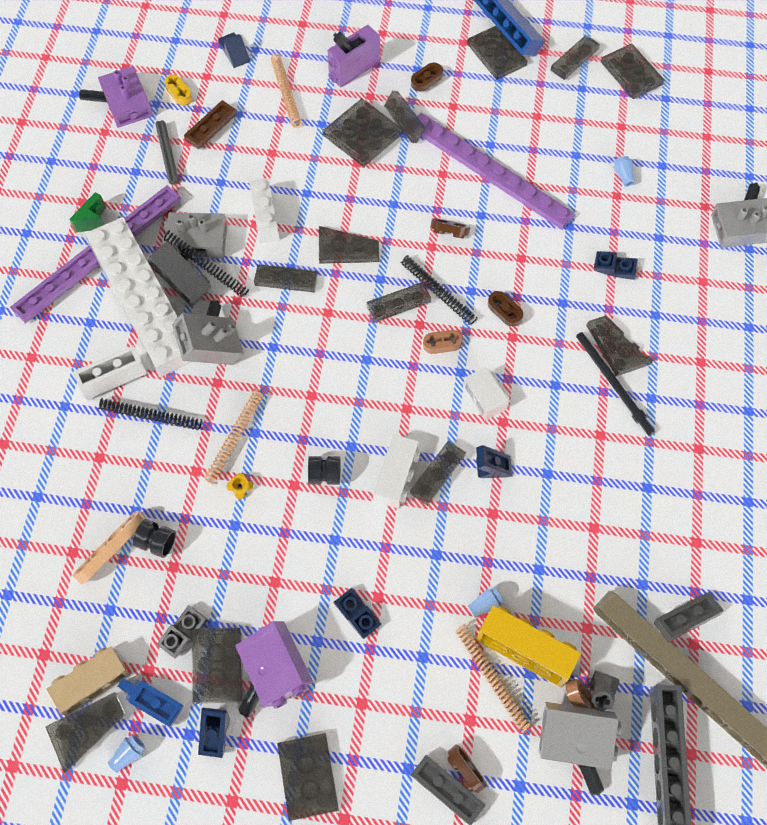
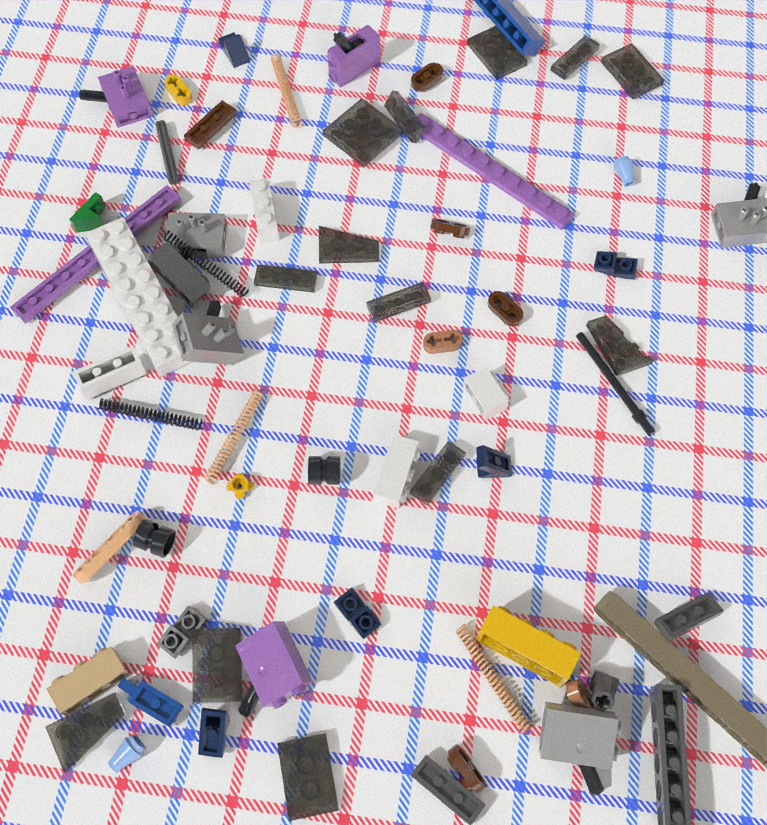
black piece [400,255,478,325] -> none
light blue cone [468,587,504,618] -> none

